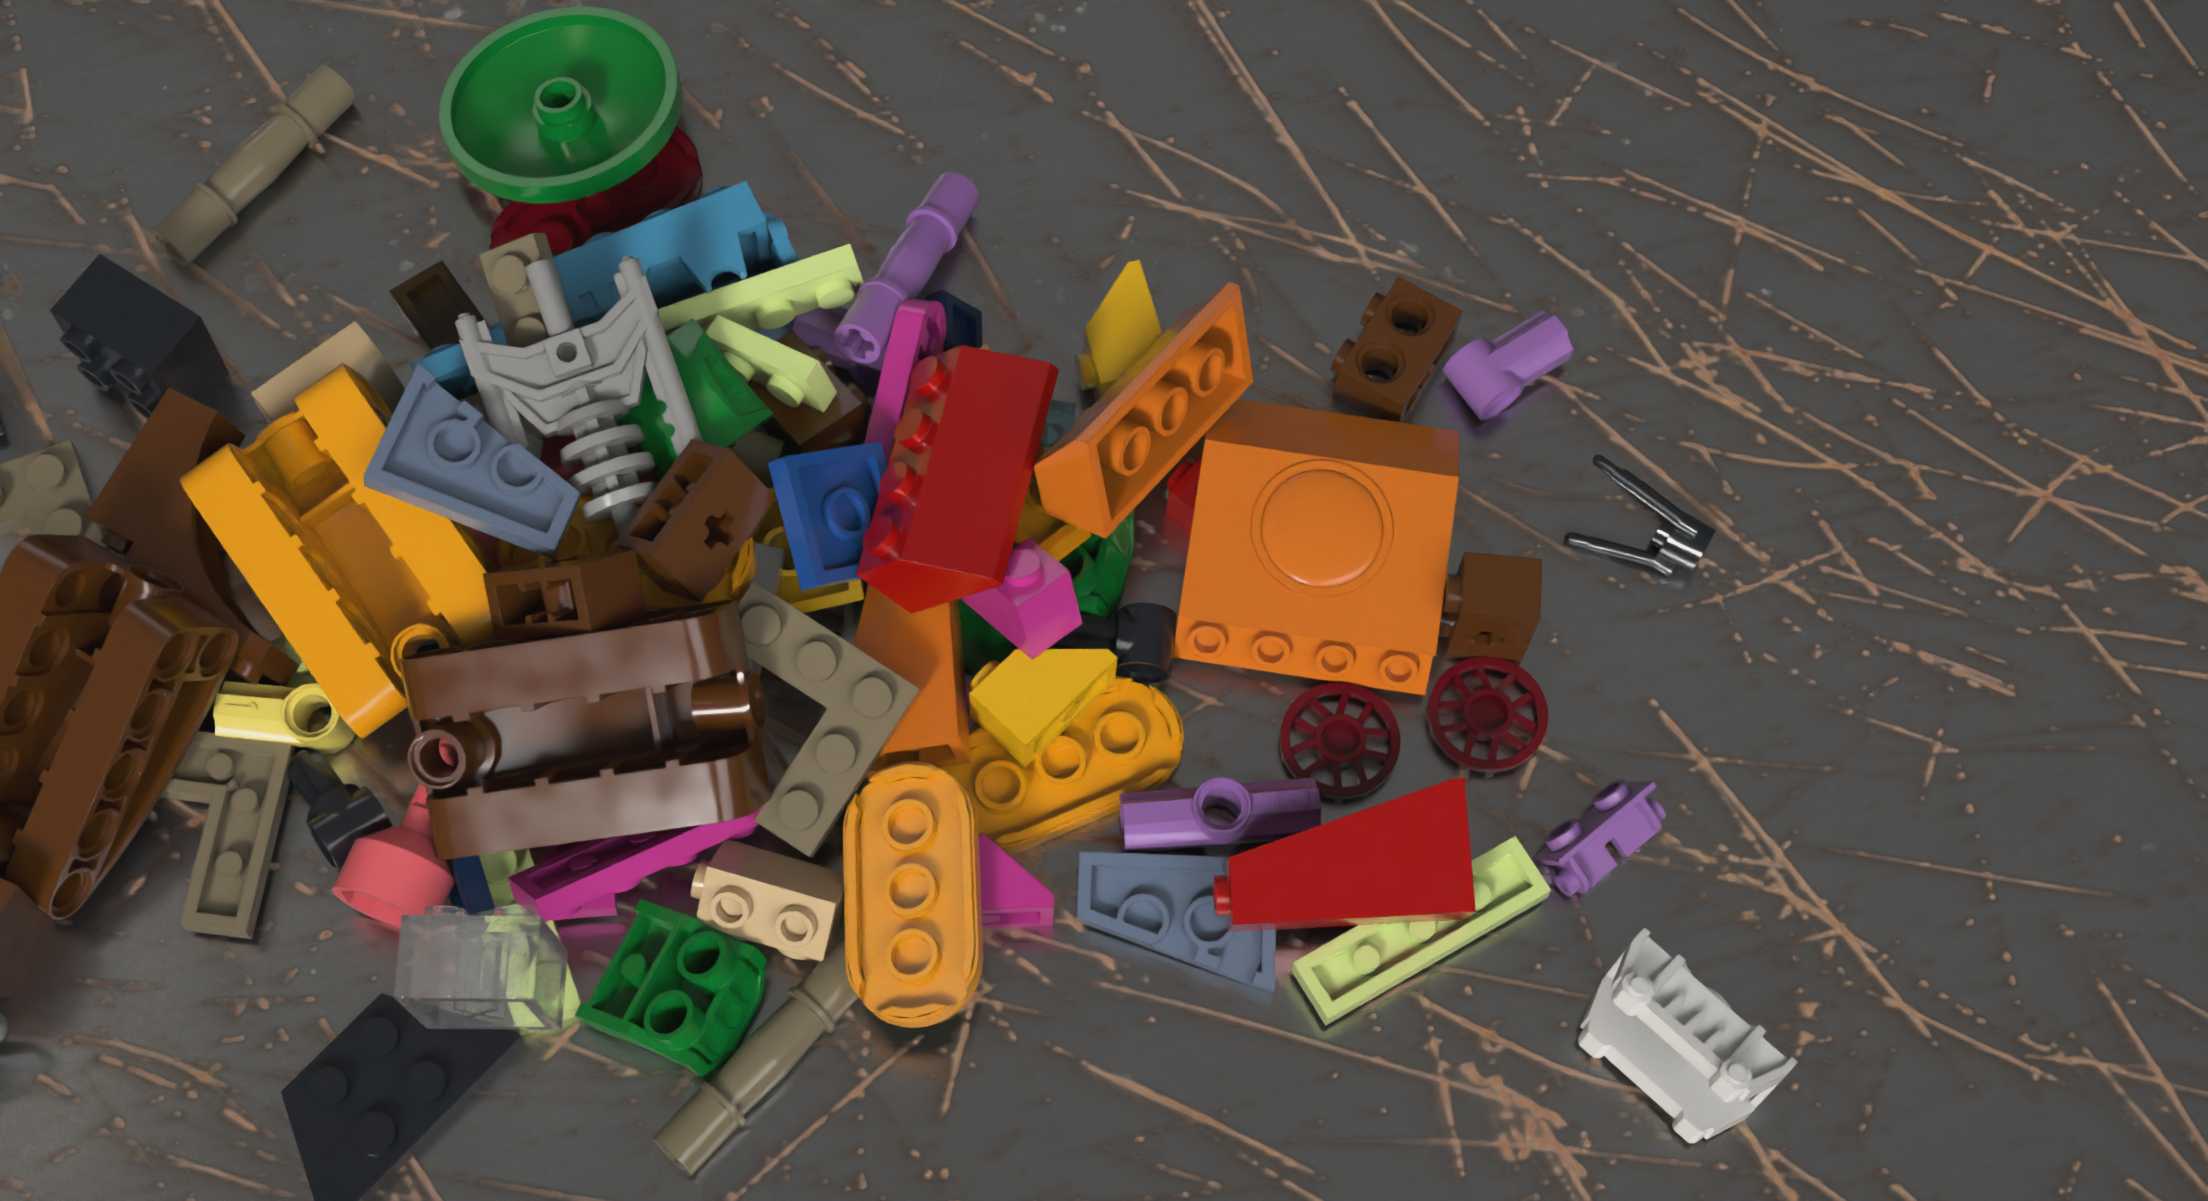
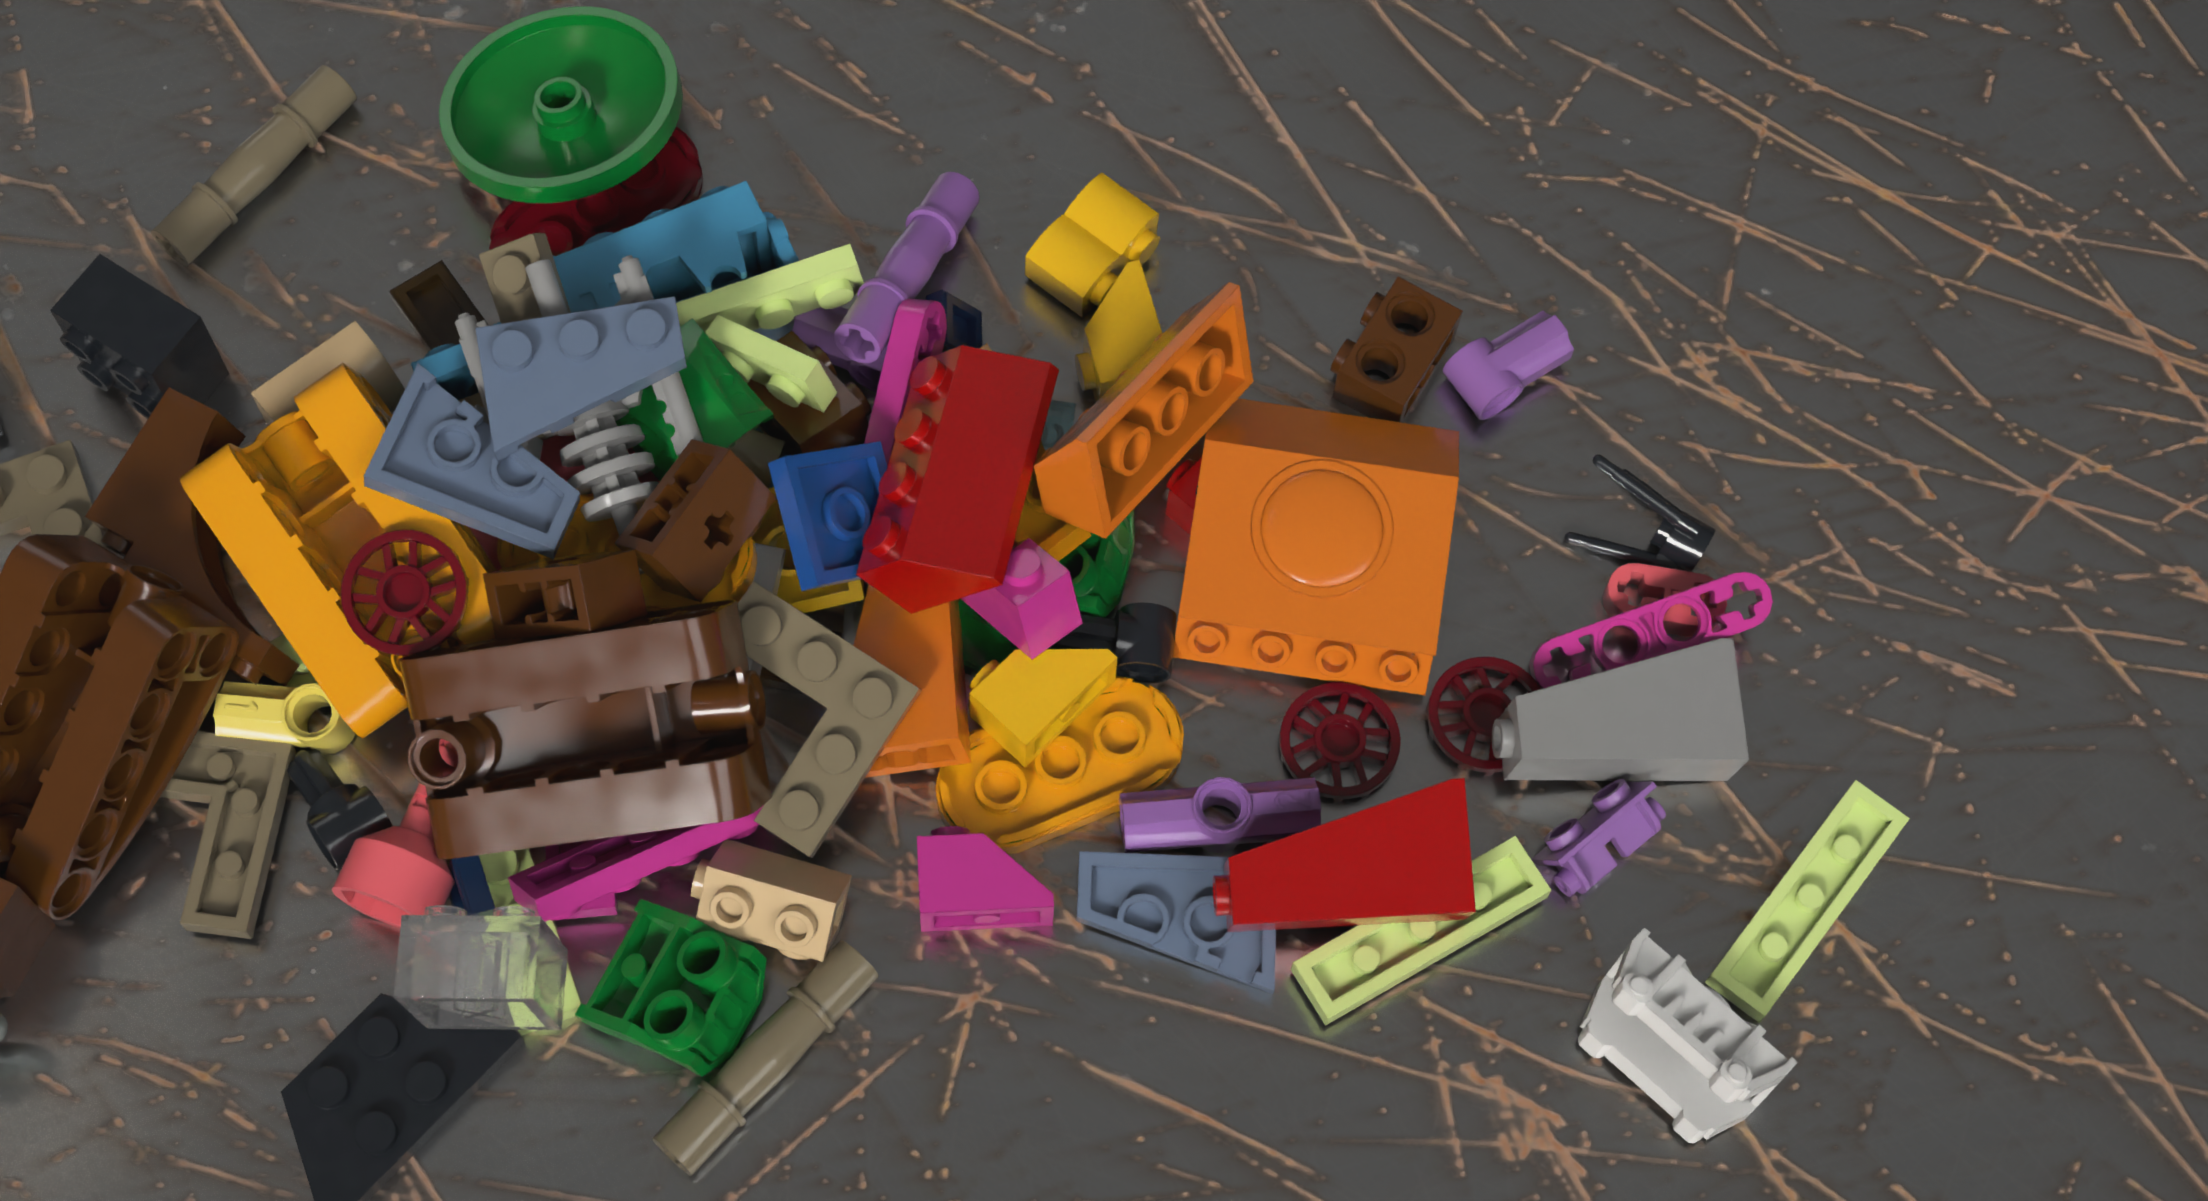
light orange tile [843,761,983,1028] -> none
reddish brown brick [1439,552,1542,666] -> none
none -> dark red wheel [341,530,469,656]
none -> sand blue wing [475,296,687,461]
none -> yellow brick [1025,172,1160,317]
none -> light grey slope [1492,638,1749,781]
none -> dark pink beam [1530,572,1773,689]
none -> coral beam [1602,563,1727,637]
none -> yellowish green plate [1705,780,1910,1023]

